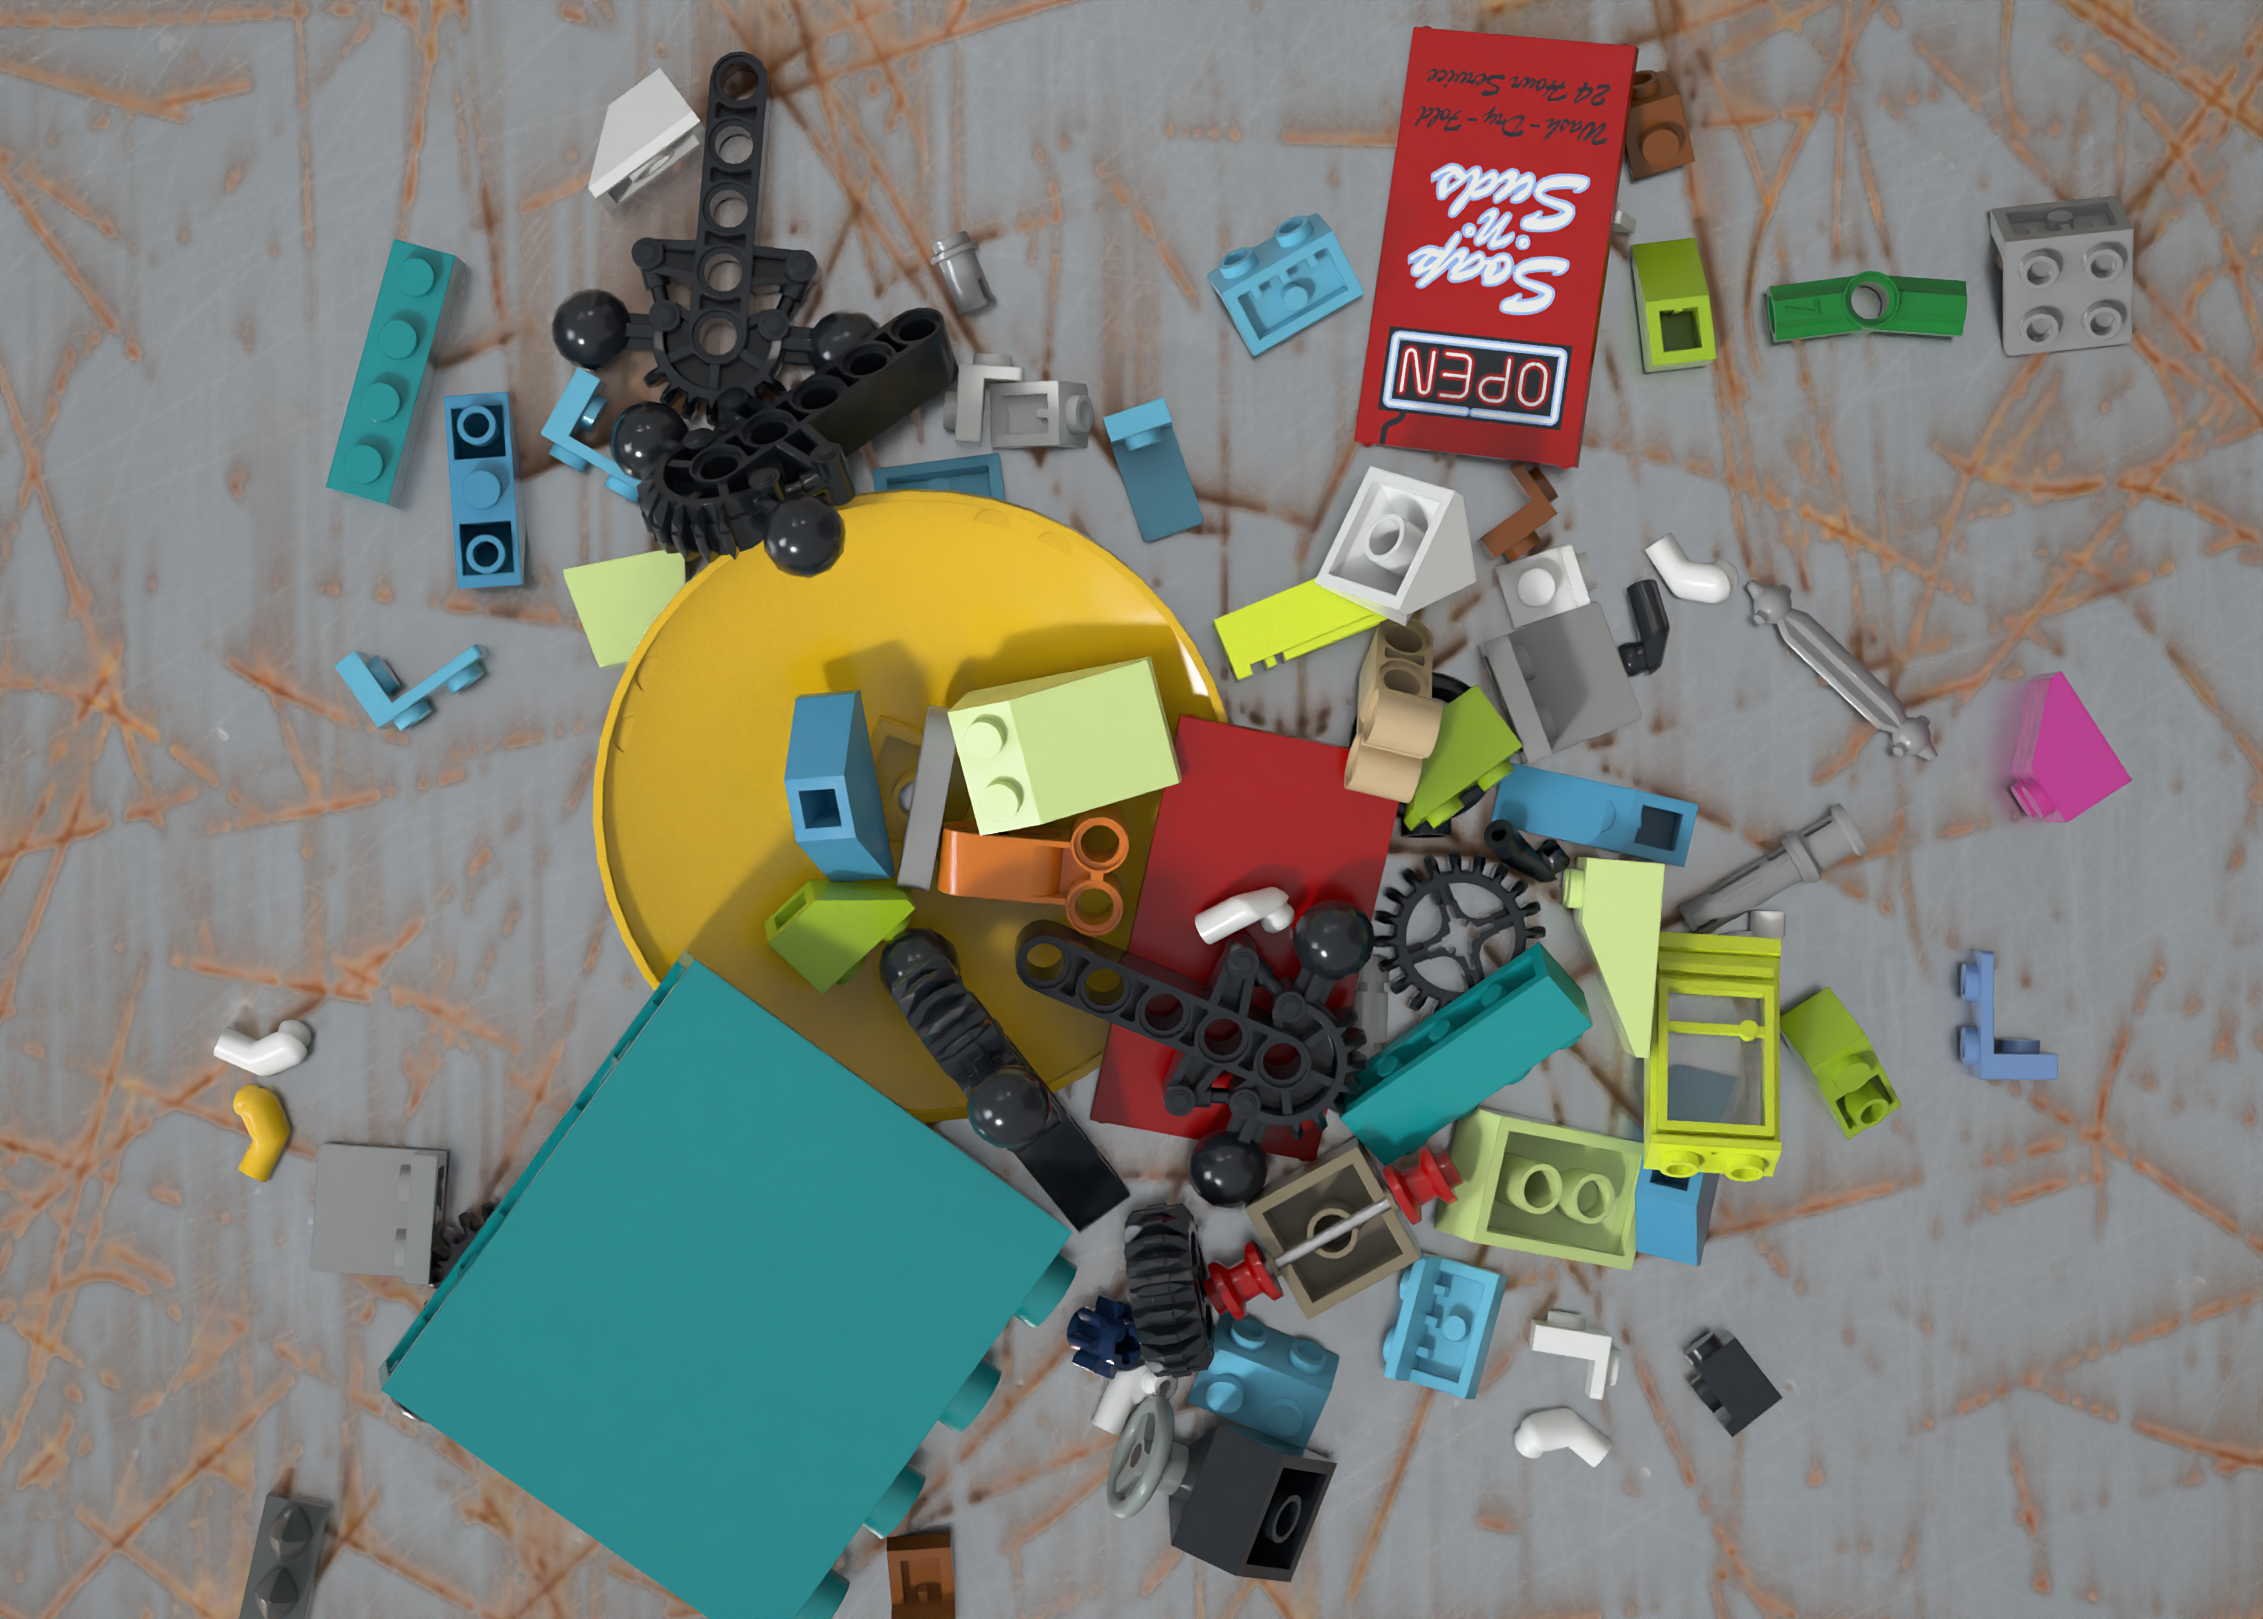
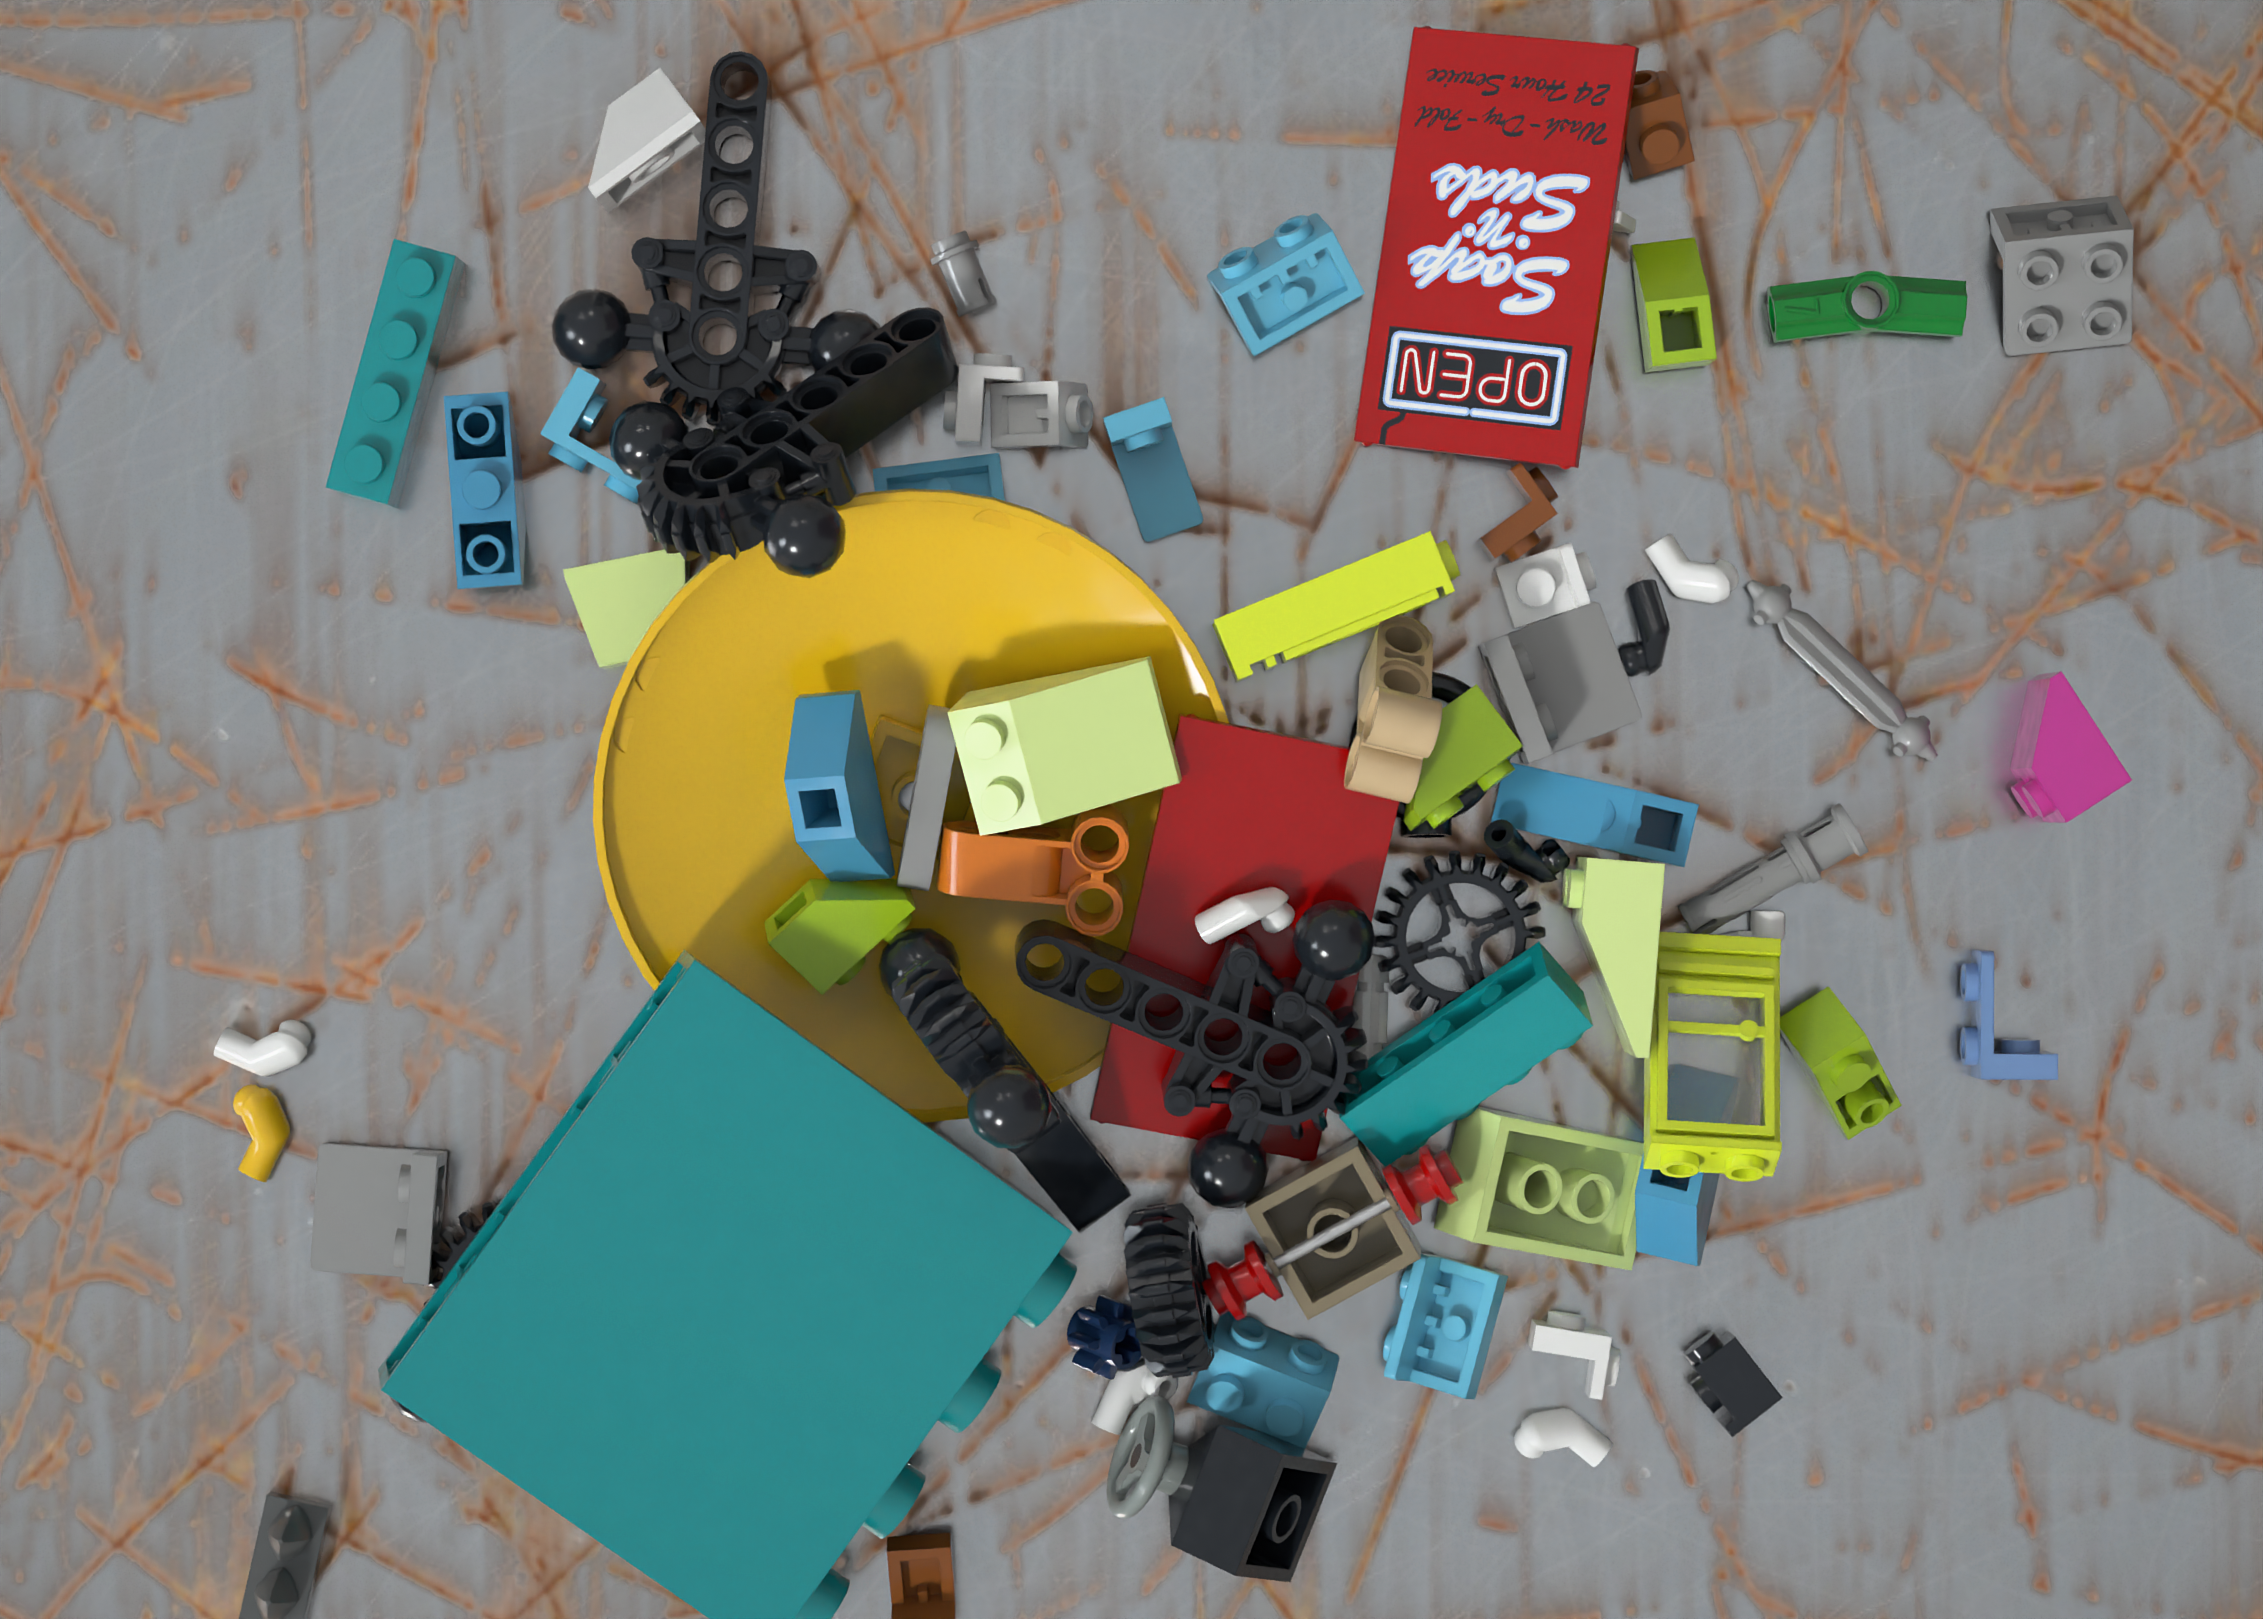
medium azure bracket [334,644,490,732] -> none
white slope [1314,466,1477,627] -> none

